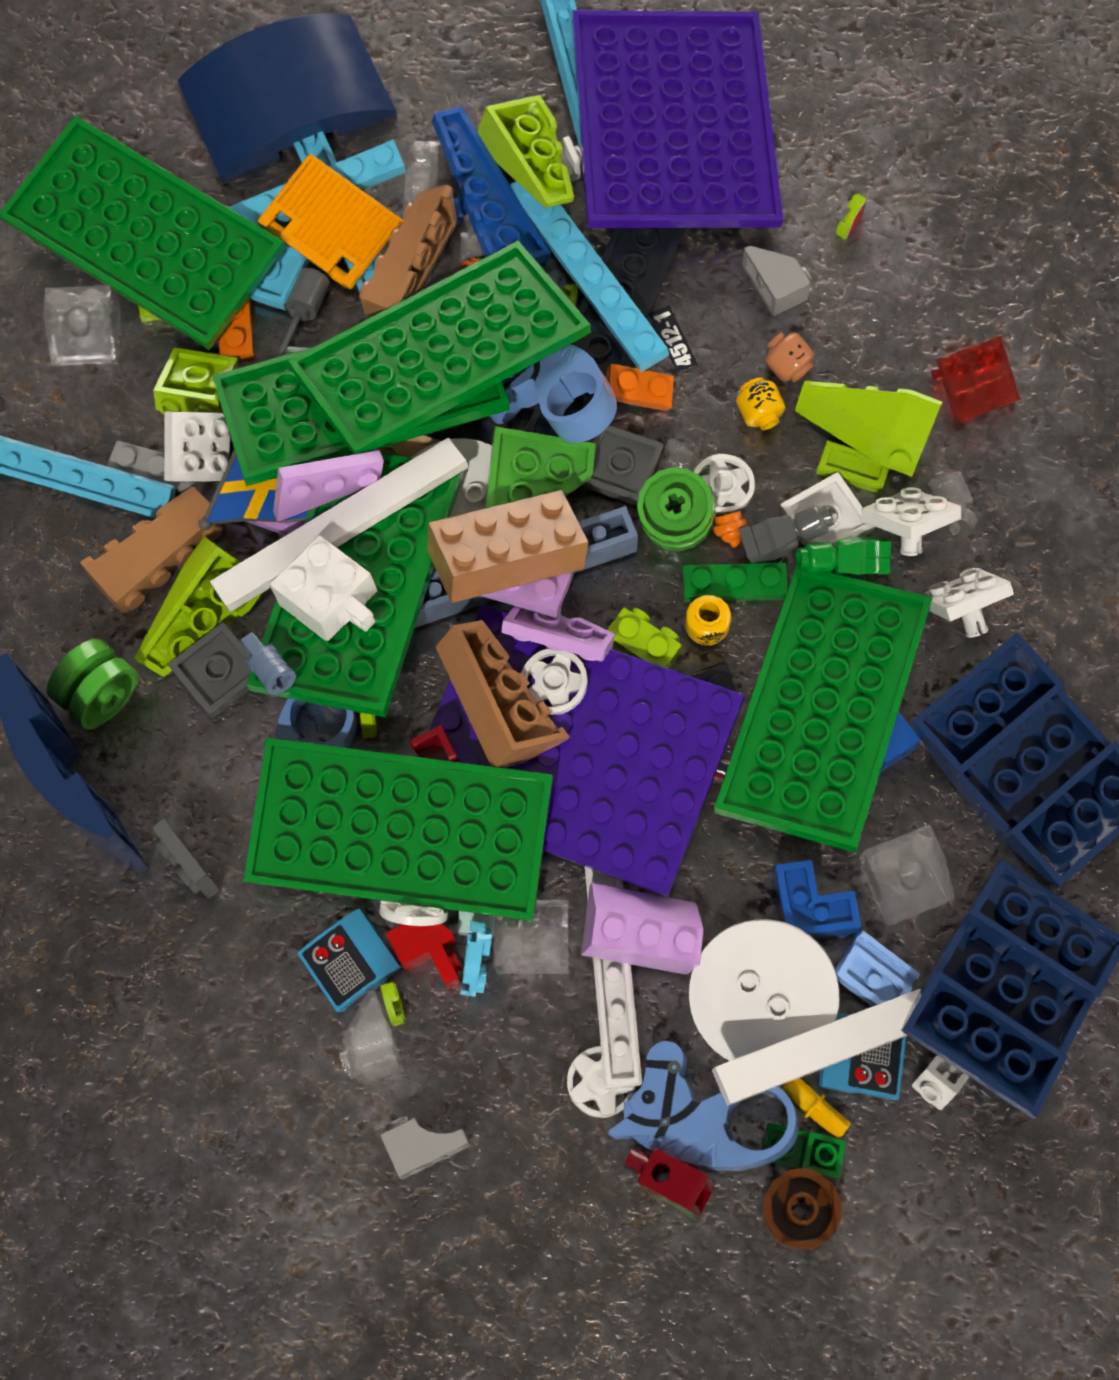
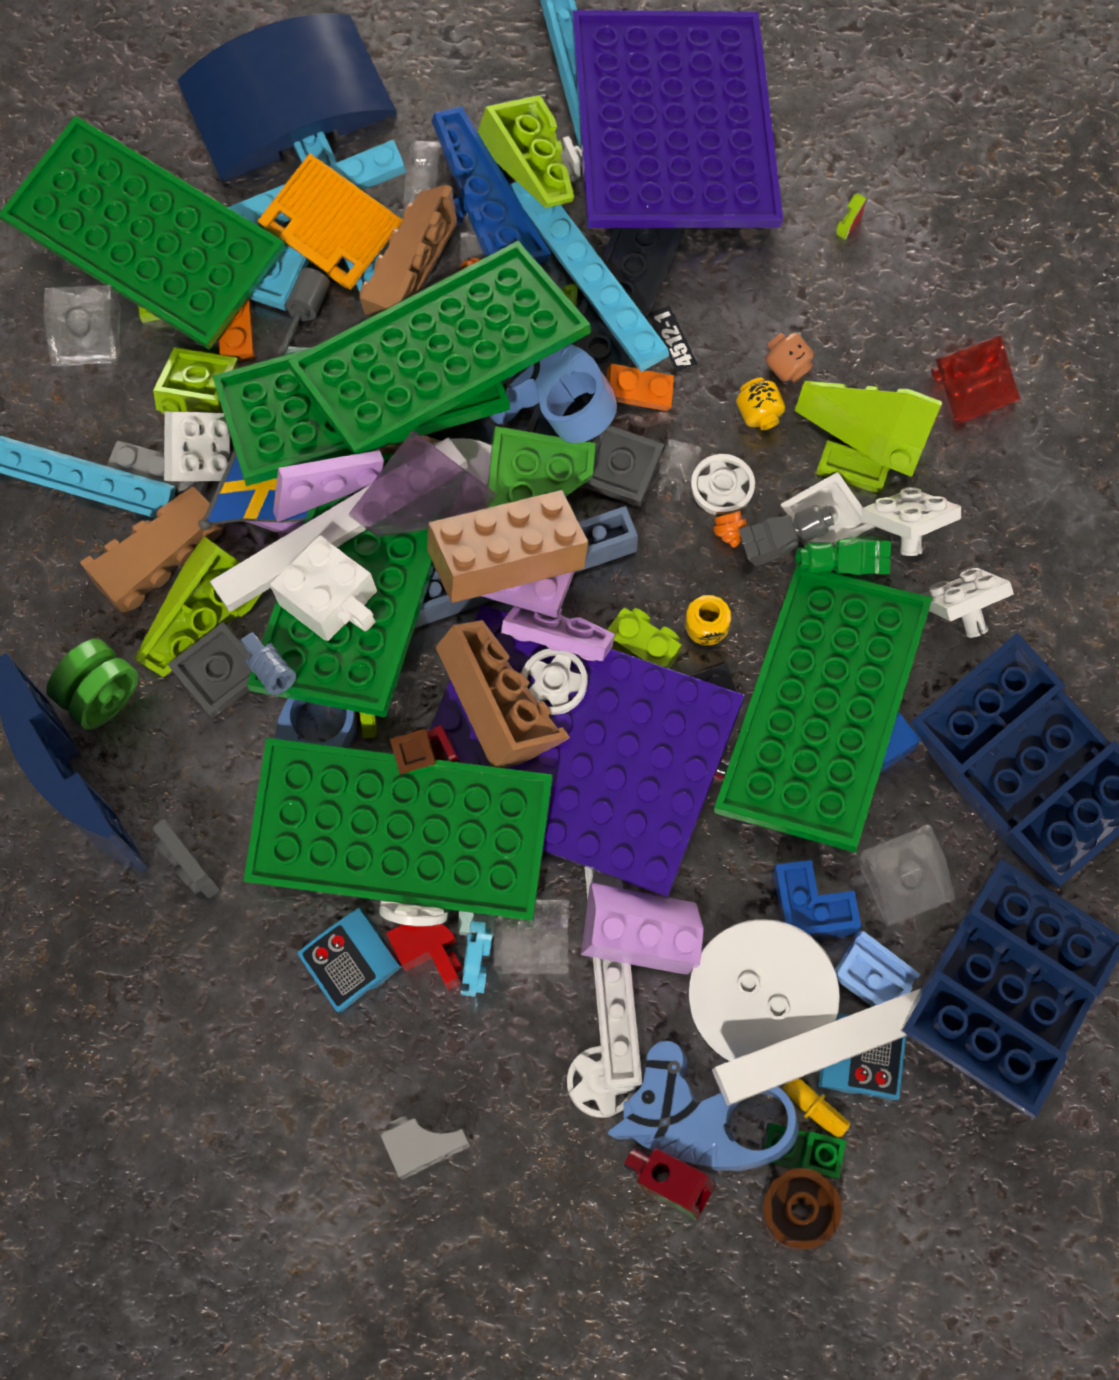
clear slope [339,989,405,1086] -> none
lime tile [380,982,406,1027] -> none
bright green wheel [637,467,715,551] -> none
green plate [682,563,788,602] -> none
light grey slope [742,246,812,316] -> none
white bracket [912,1055,969,1110] -> none
clear plate [927,471,977,535] -> none
none -> clear purple plate [348,430,497,537]
none -> reddish brown plate [390,729,437,774]

